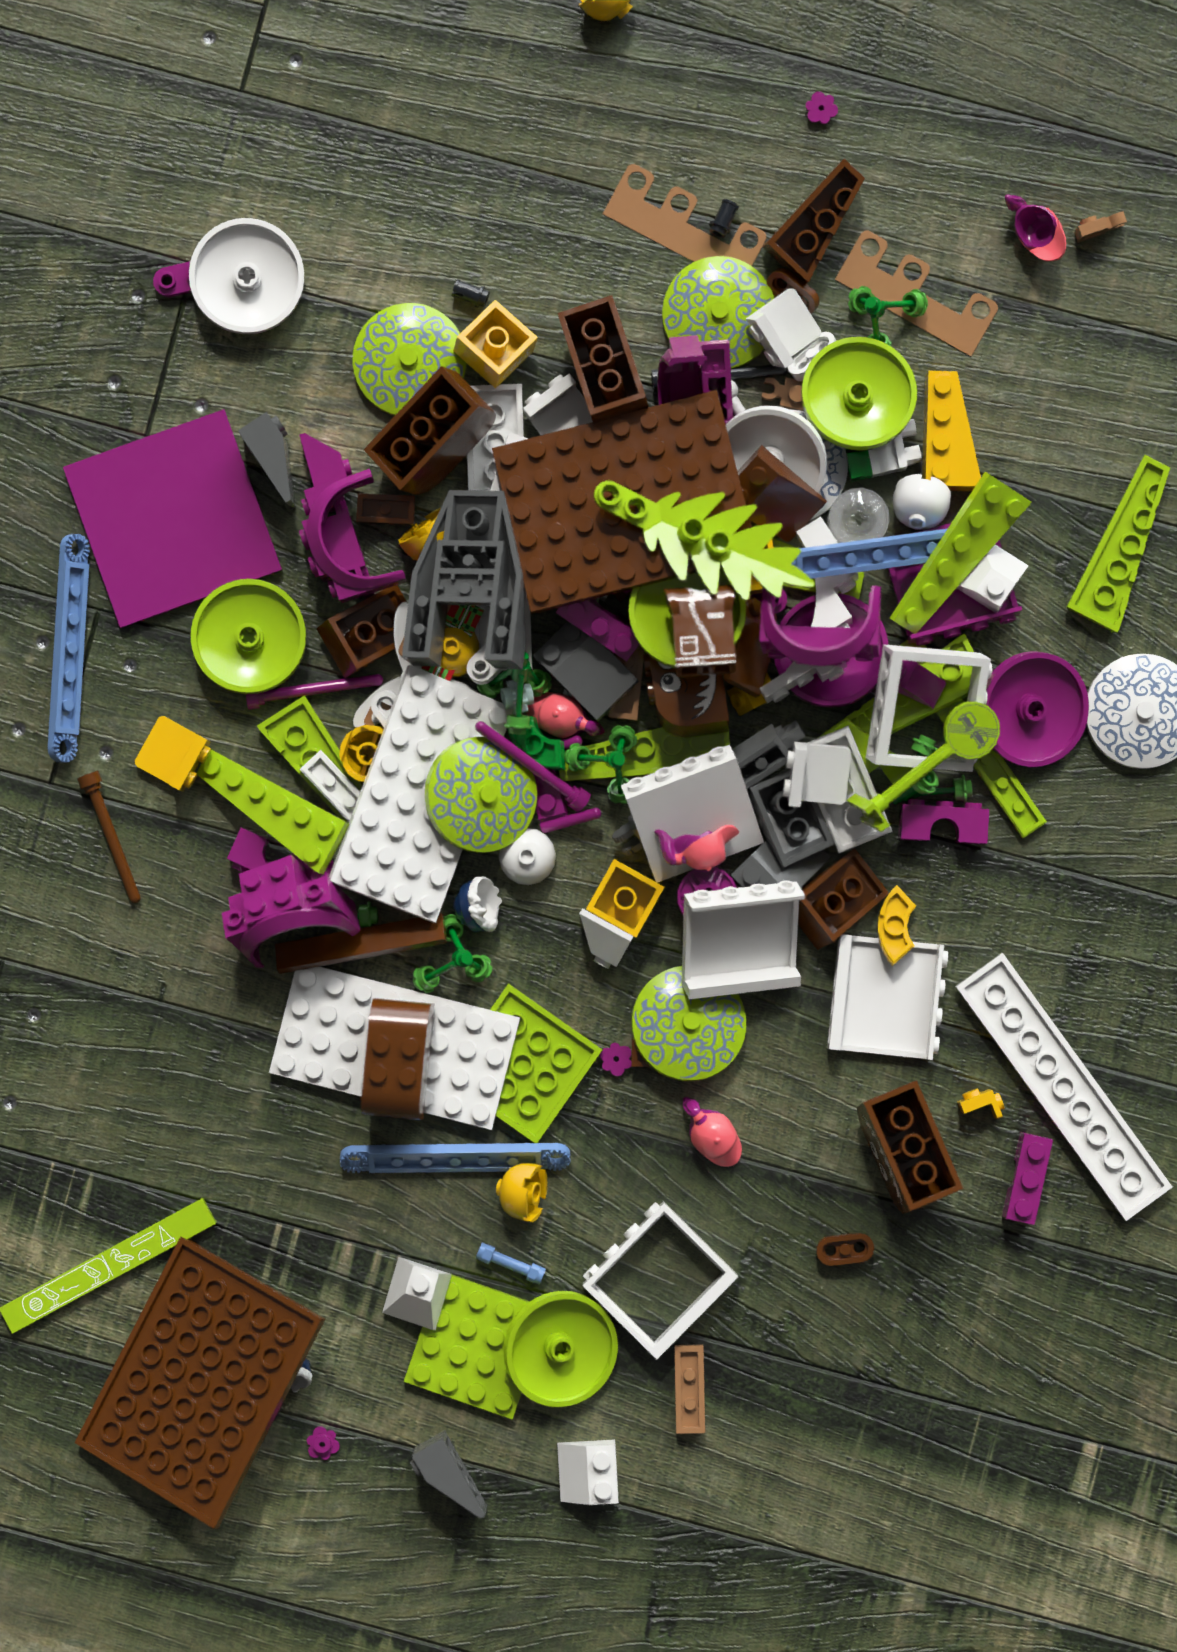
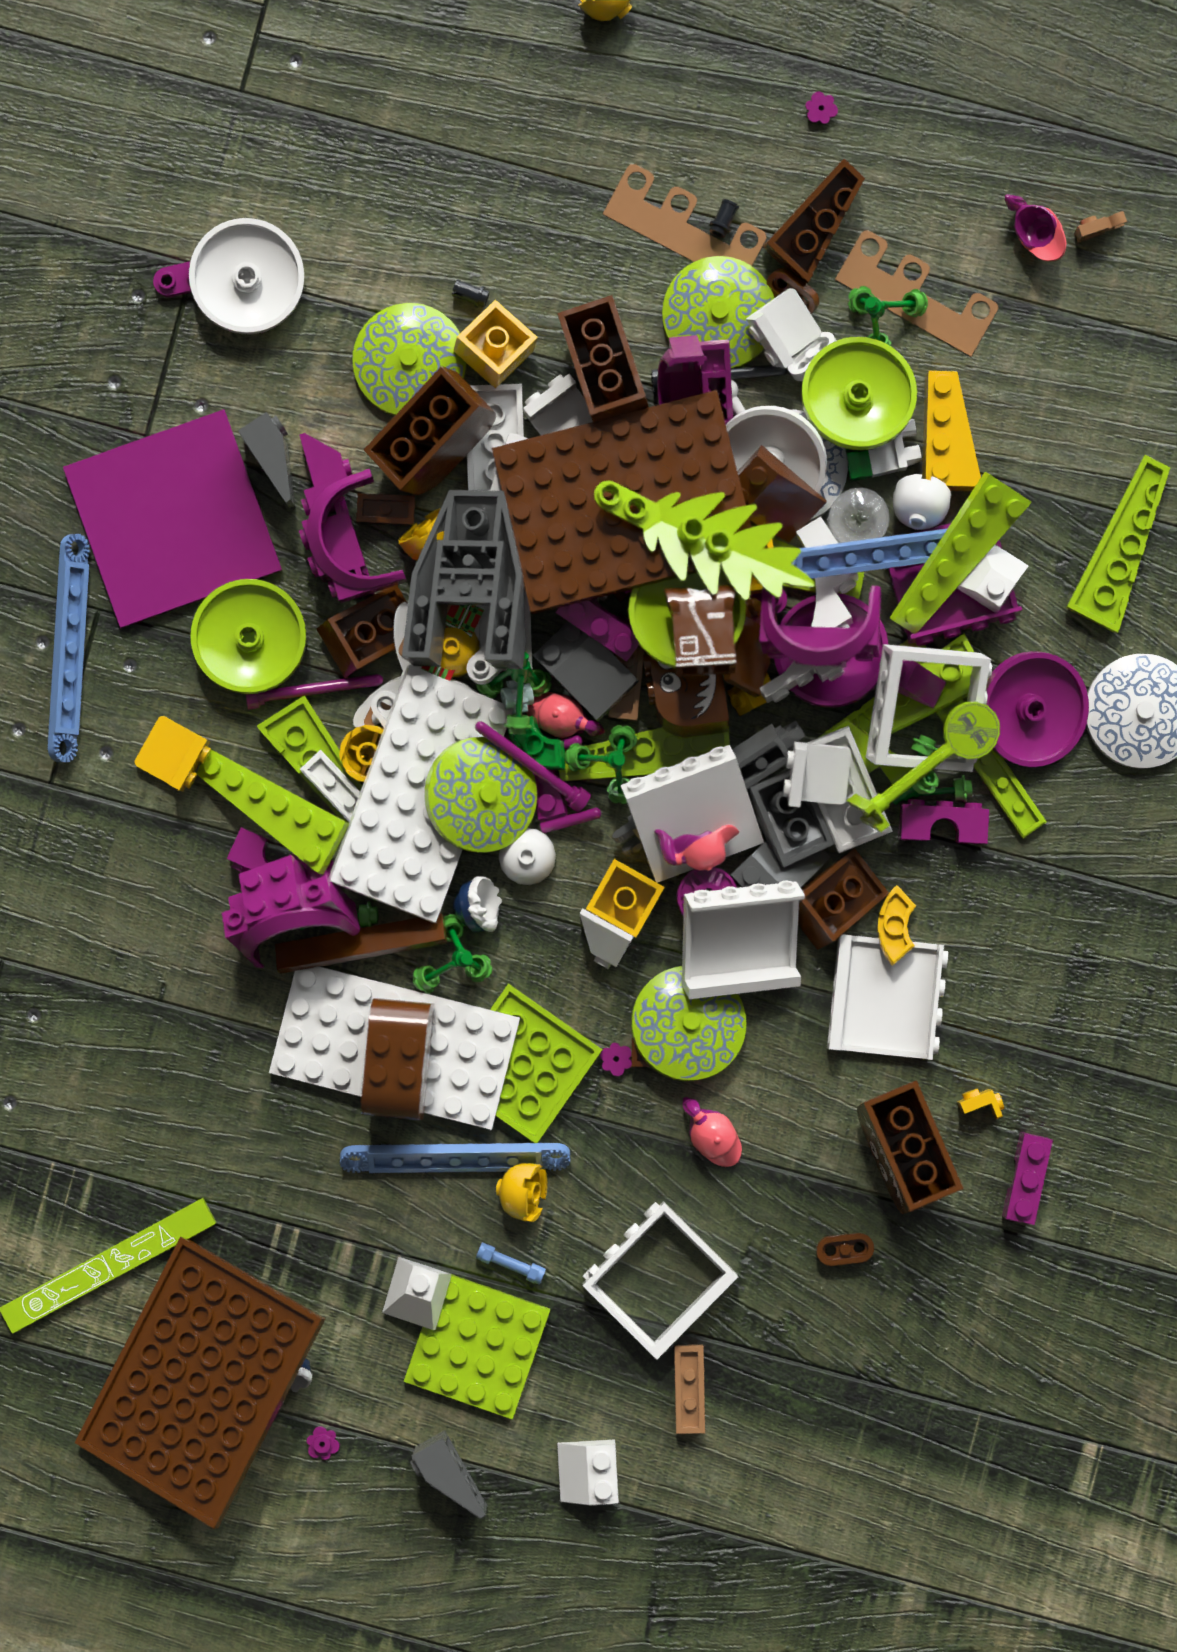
reddish brown piece [77,771,141,904] -> none
lime dish [504,1291,618,1407] -> none
medium nougat plate [761,378,804,411] -> none
white plate [955,953,1172,1221] -> none

